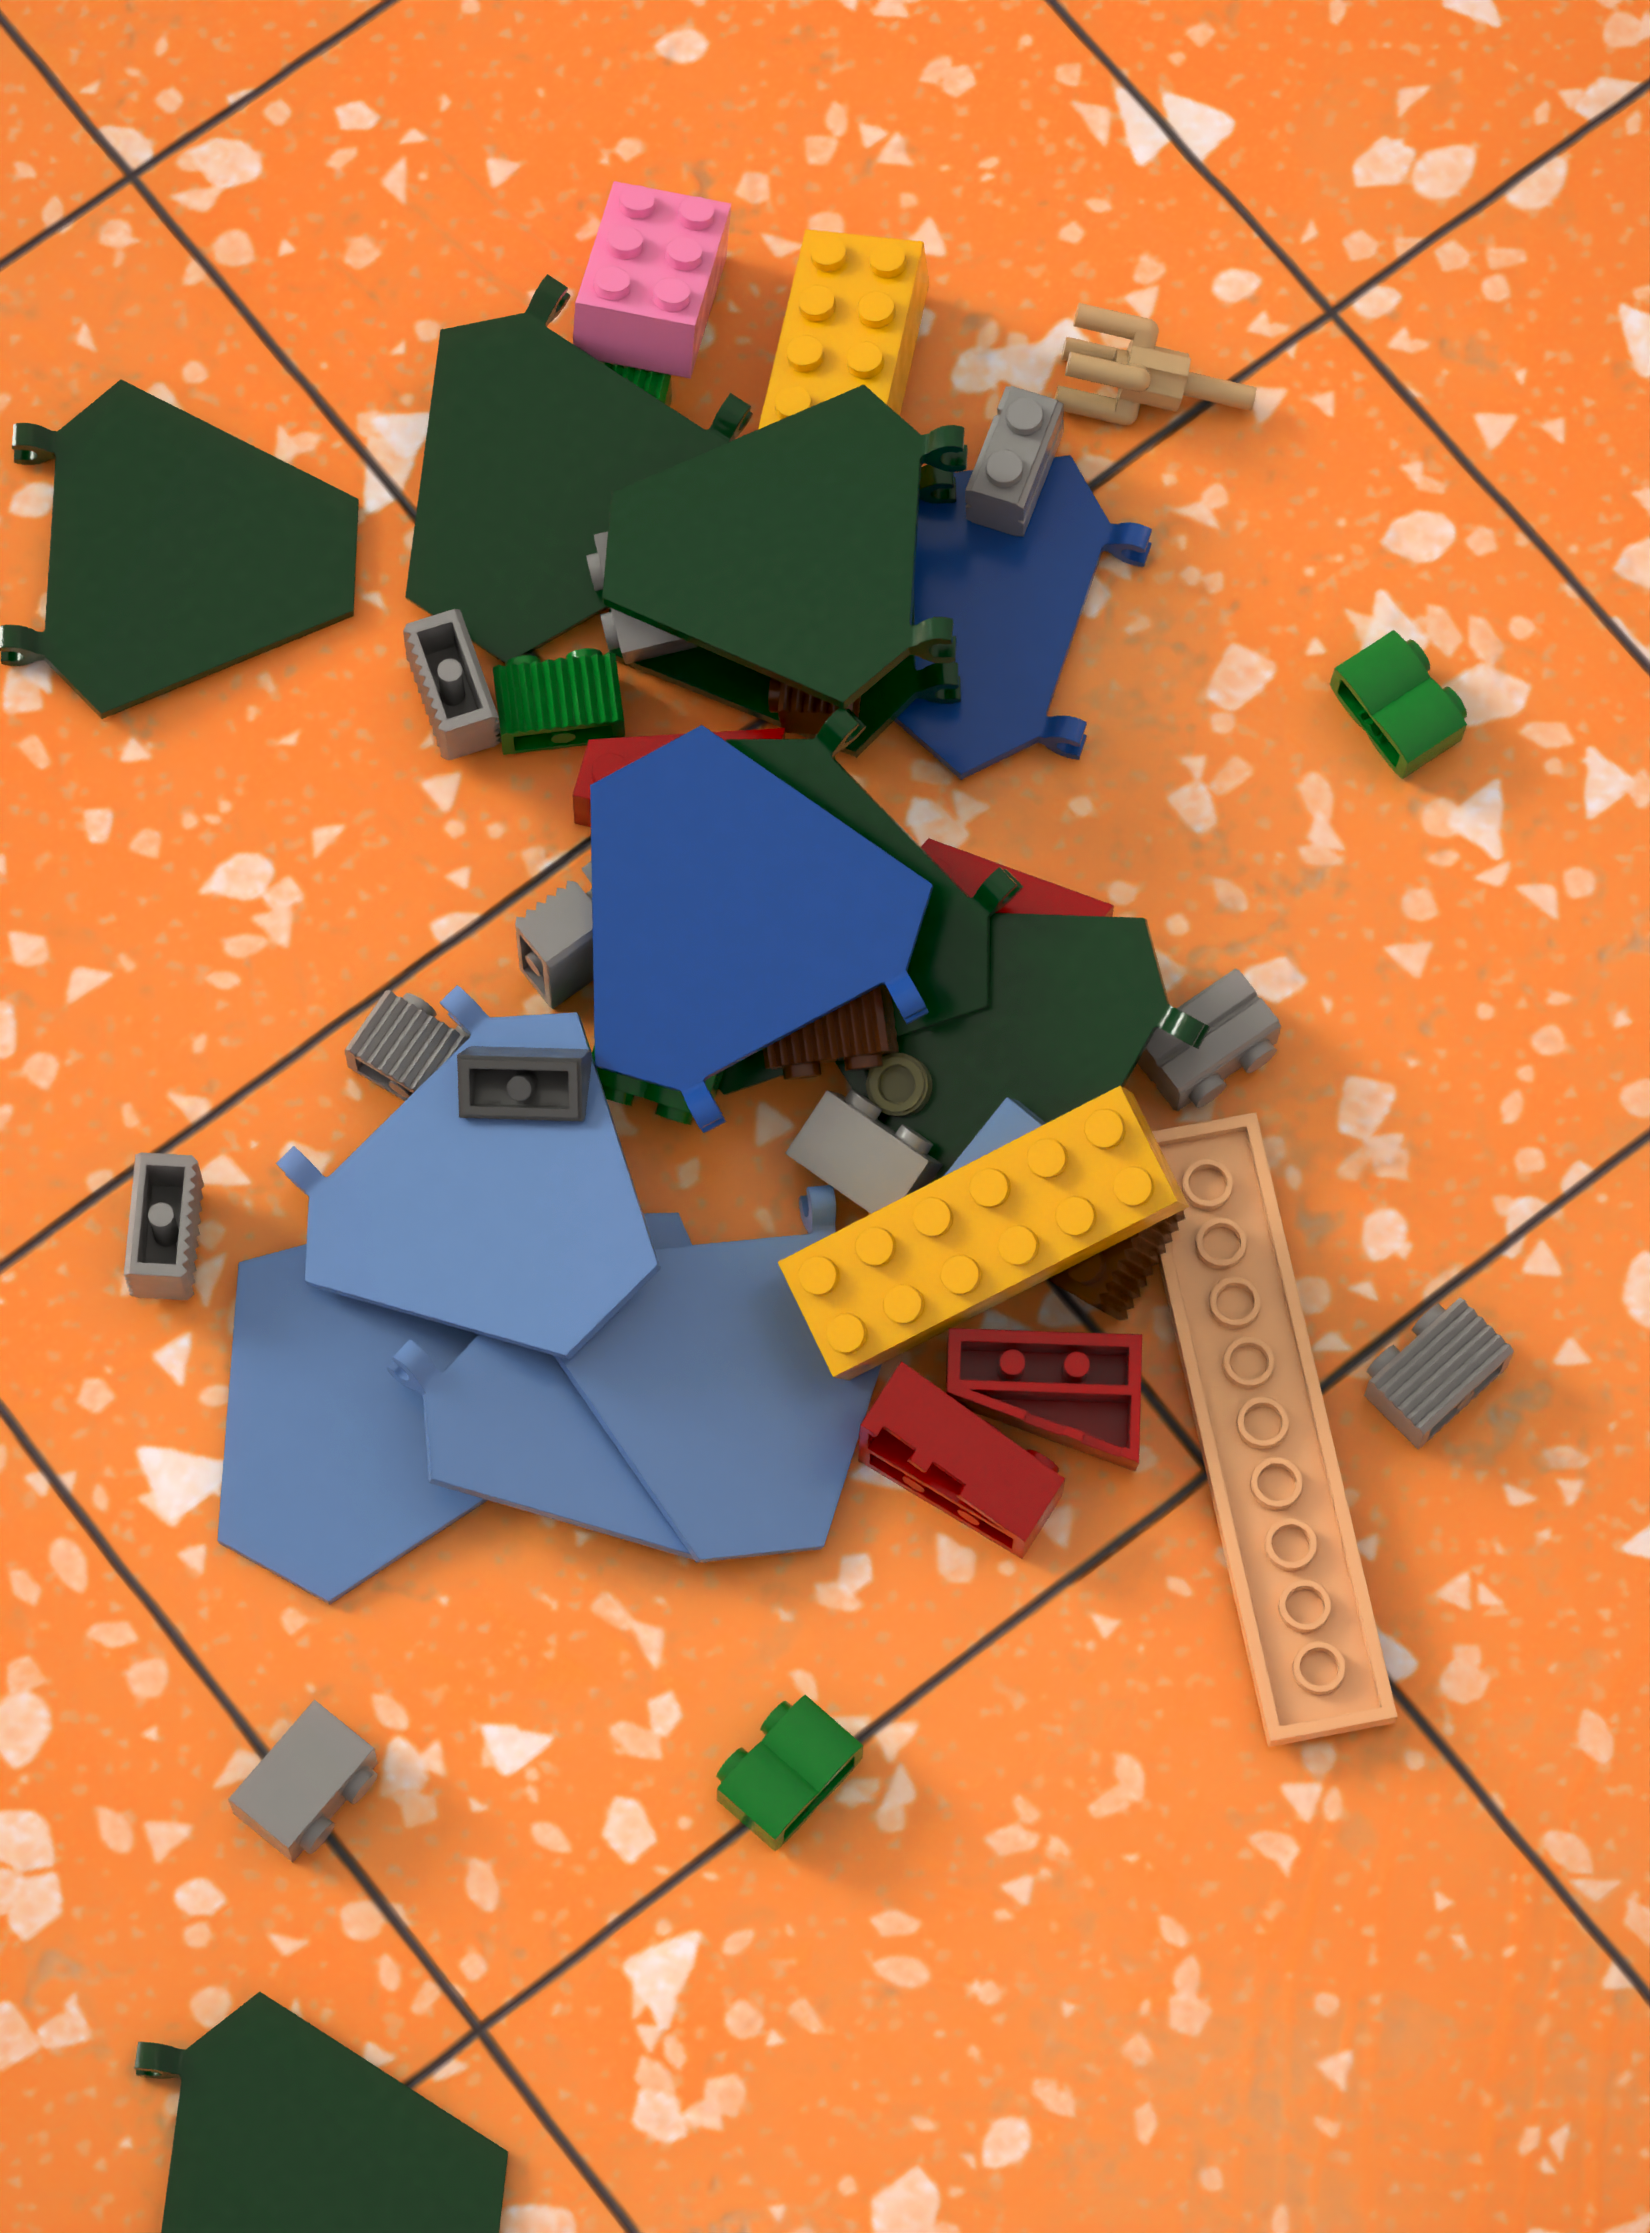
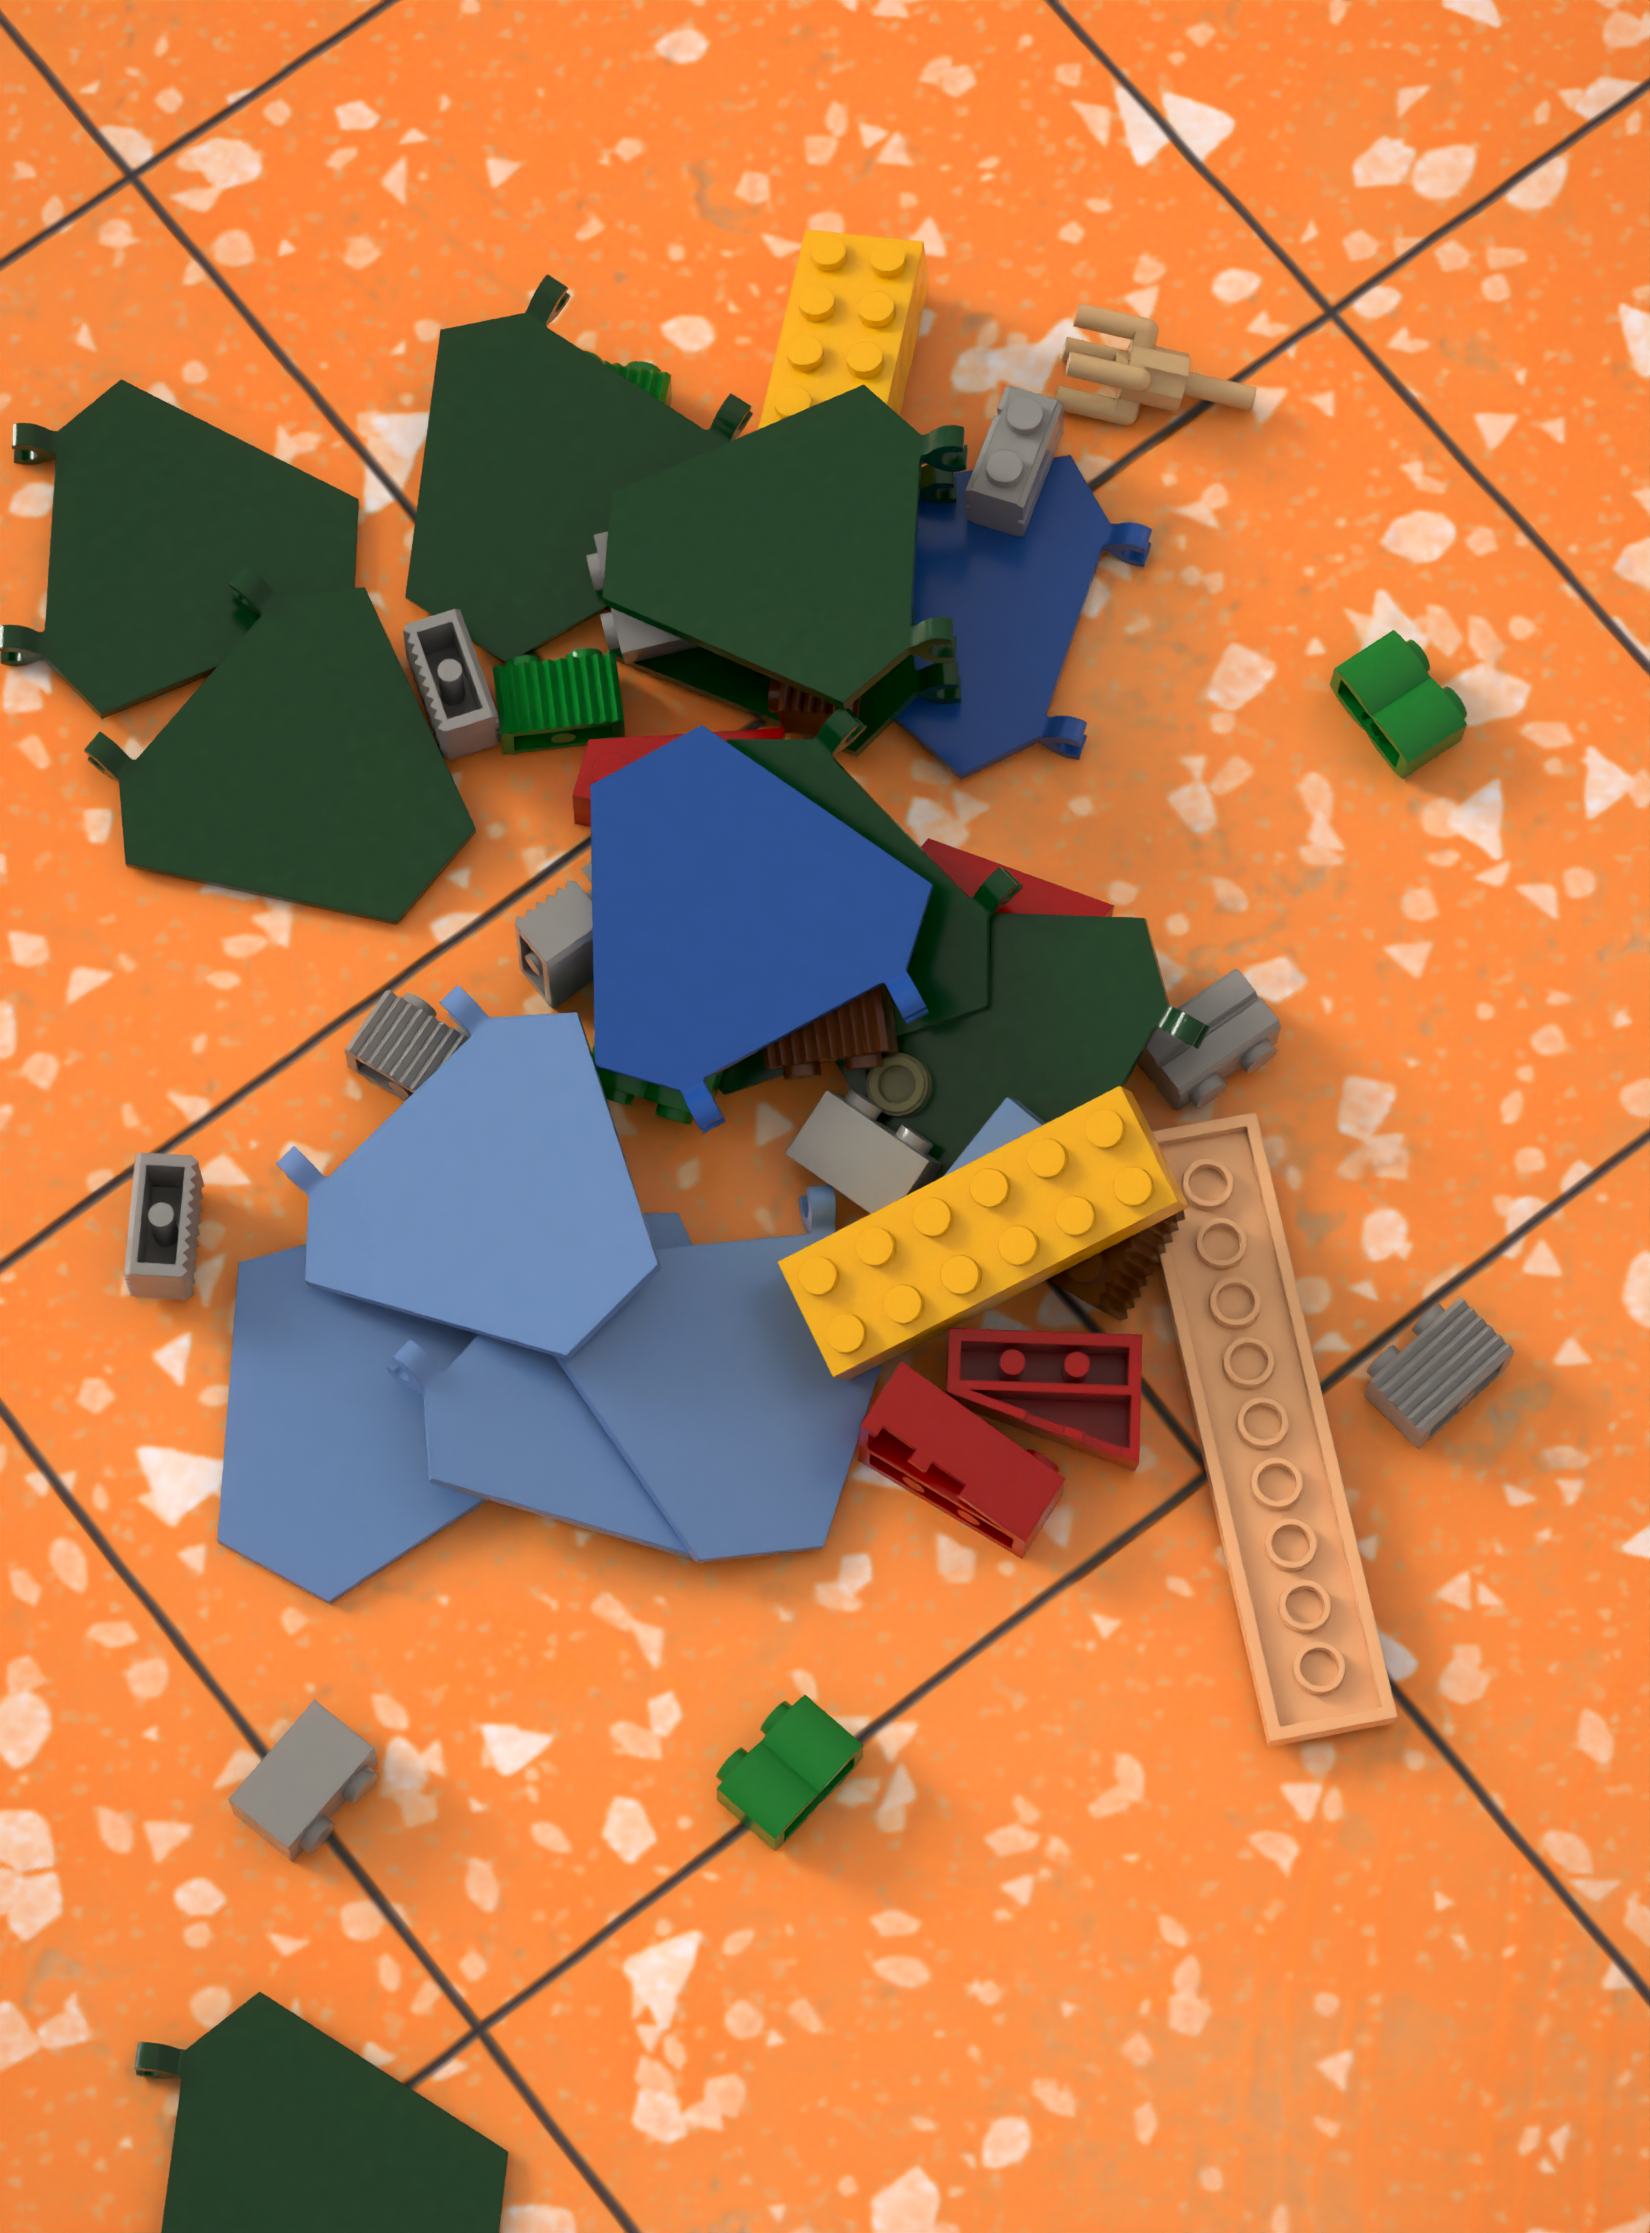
dark grey slope [457,1046,592,1121] -> none
bright pink brick [573,181,731,379] -> none
none -> dark green flag [84,566,476,925]

